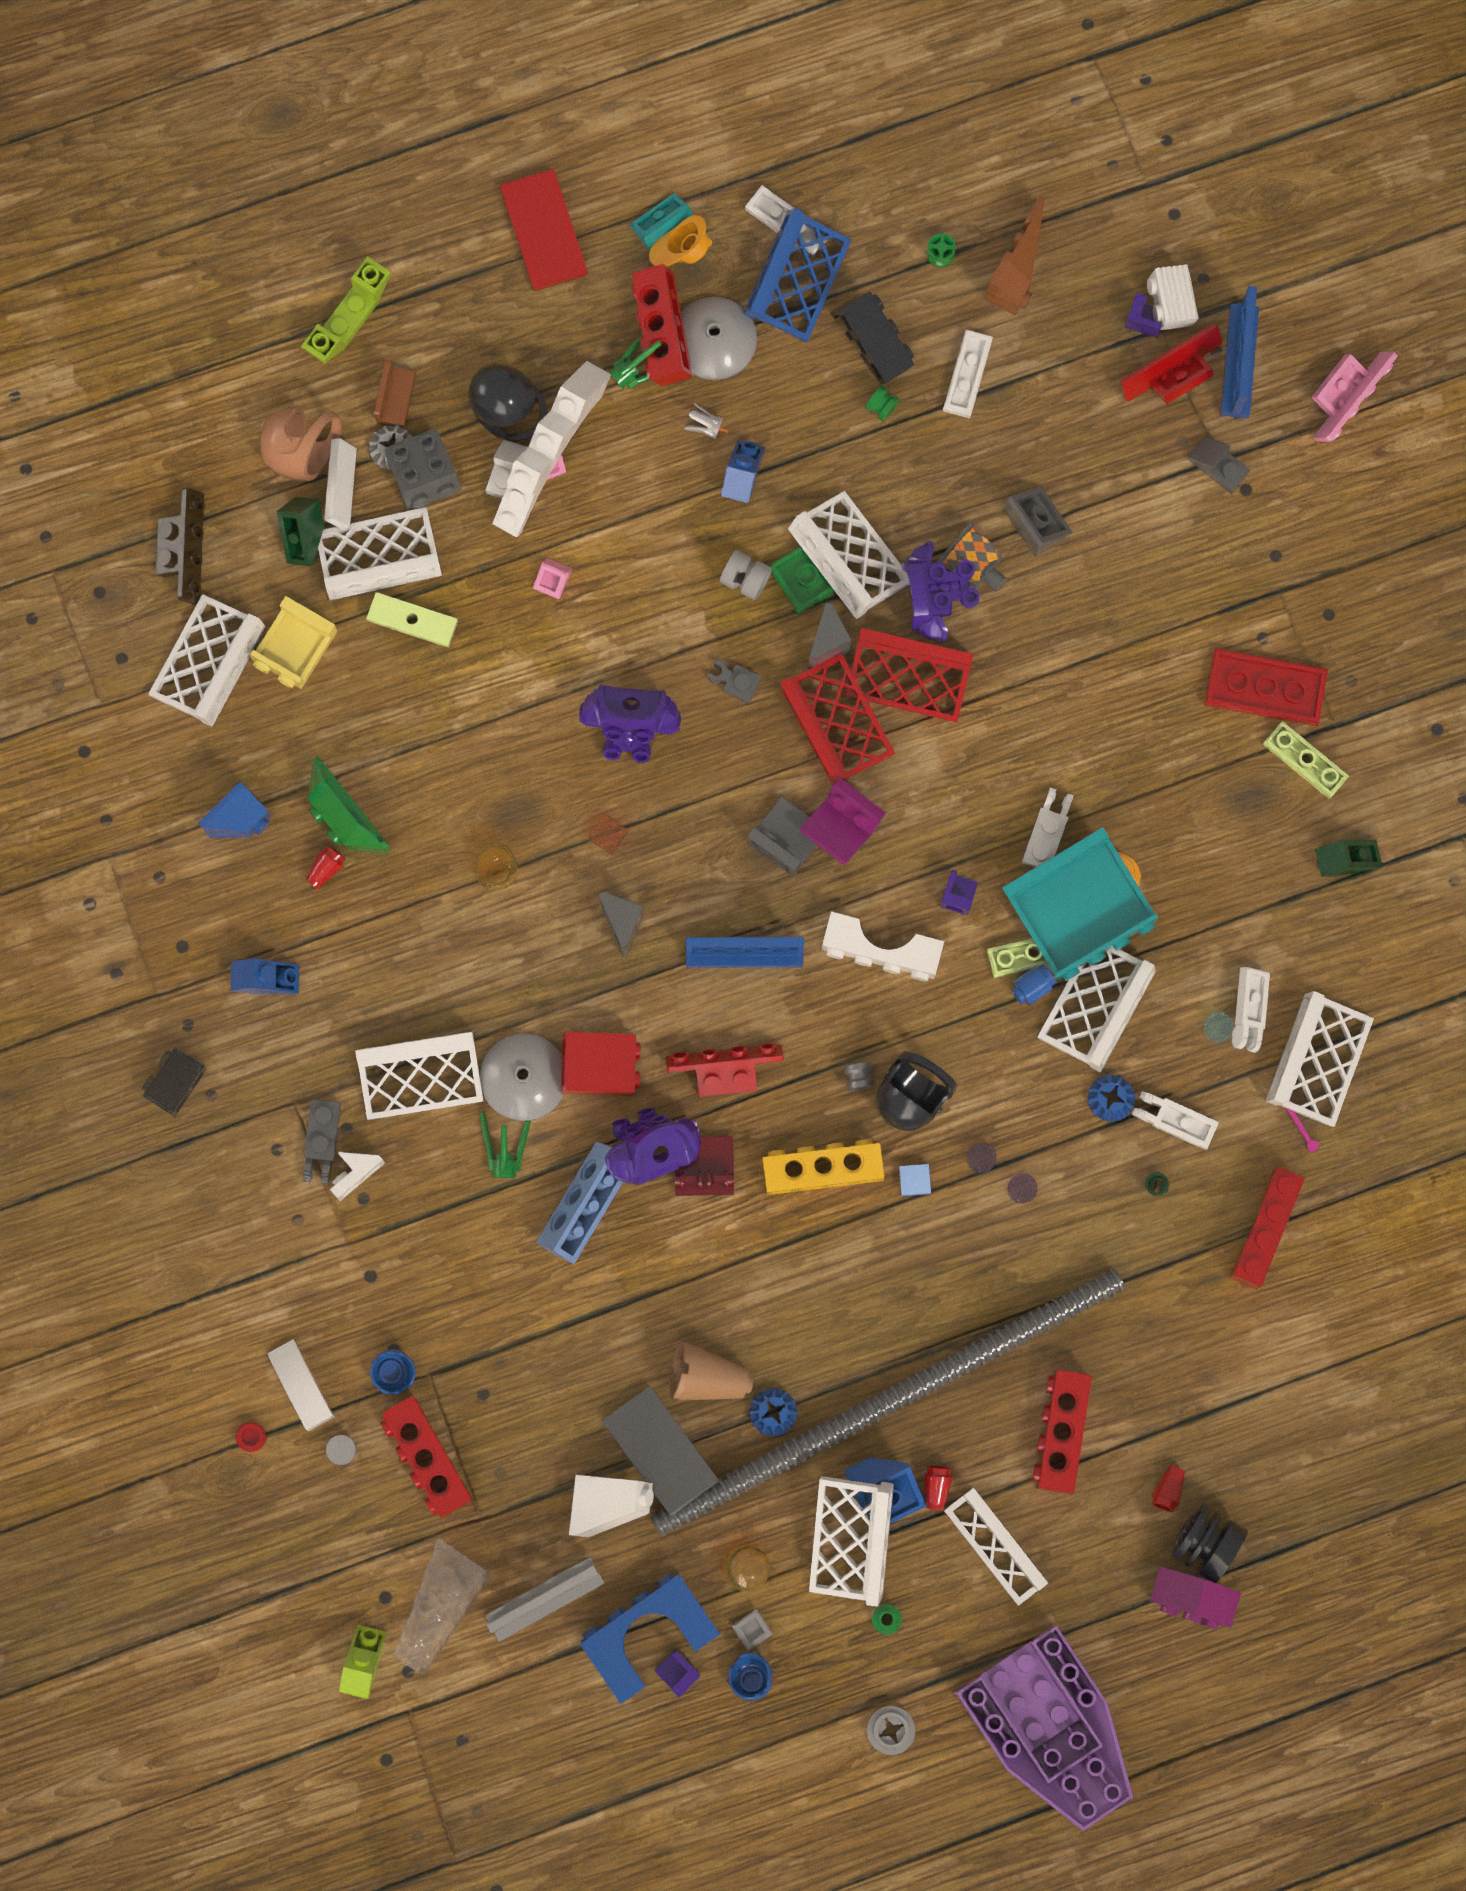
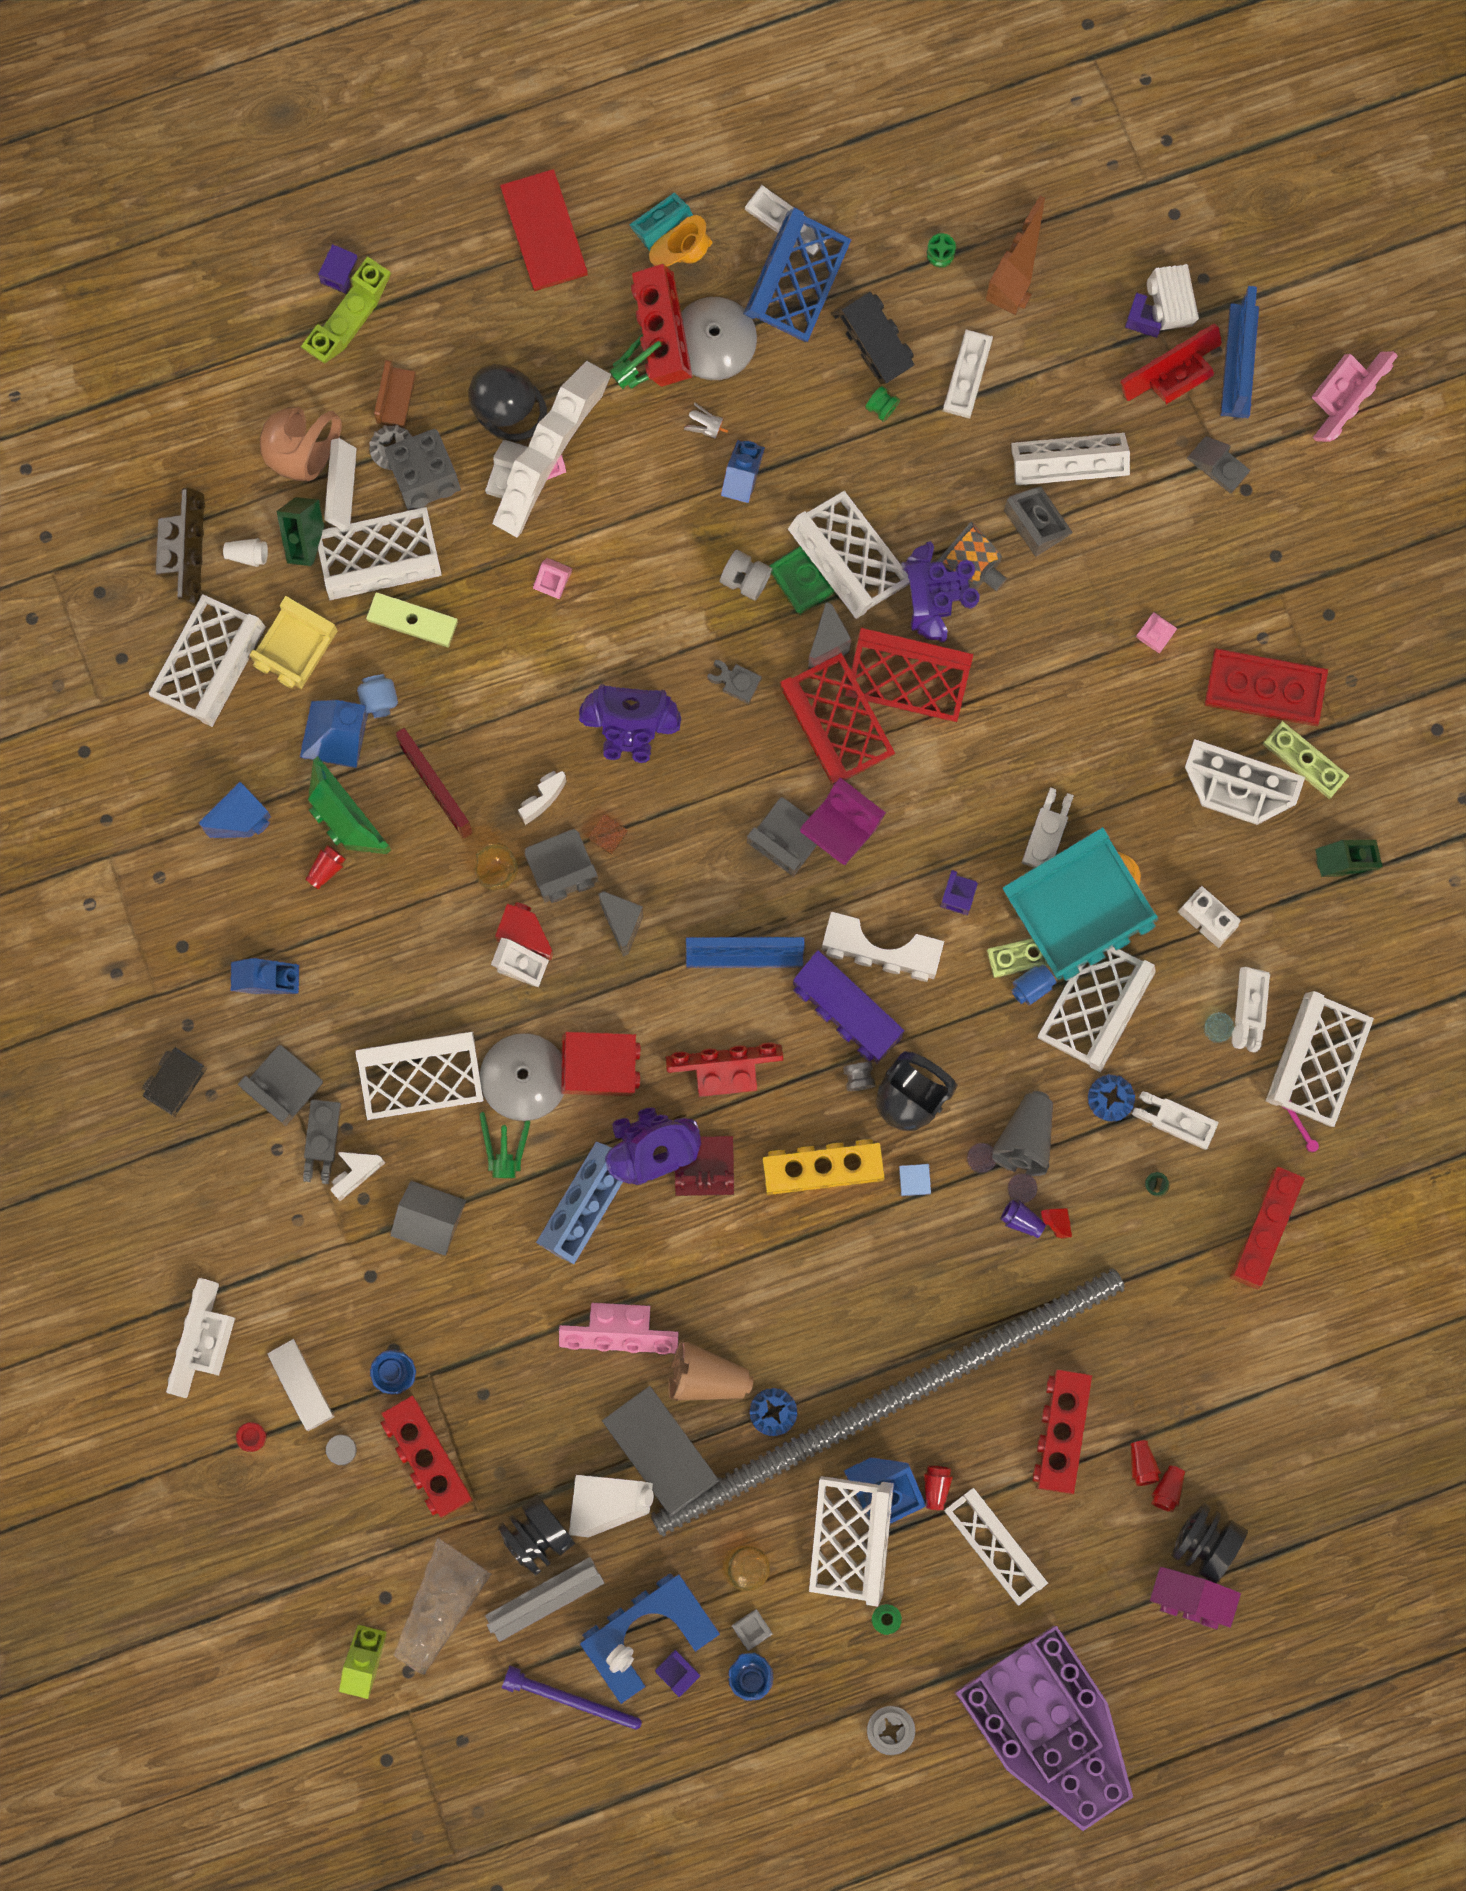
none -> white bracket [167,1278,235,1398]
none -> white cone [223,538,268,567]
none -> dark grey bracket [238,1045,323,1126]
none -> blue slope [300,700,368,768]
none -> dark purple panel [318,244,358,294]
none -> medium blue head [357,674,398,718]
none -> dark grey slope [390,1181,466,1256]
none -> dark red tile [396,727,472,839]
none -> white slope [491,938,549,987]
none -> red slope [495,902,553,960]
none -> black wheel [497,1495,576,1576]
none -> dark purple piece [502,1666,642,1730]
none -> white slope [518,771,566,825]
none -> dark grey bracket [525,829,599,903]
none -> bright pink bracket [559,1303,678,1354]
none -> white plate [606,1644,634,1673]
none -> dark purple slope [793,950,904,1064]
none -> dark grey cone [992,1091,1053,1176]
none -> dark purple cone [1000,1200,1046,1238]
none -> white fence [1011,433,1130,485]
none -> red tile [1041,1208,1072,1239]
none -> red cone [1130,1440,1161,1486]
none -> bright pink tile [1136,612,1177,654]
none -> white hips [1178,886,1241,948]
none -> white wedge [1185,739,1305,825]

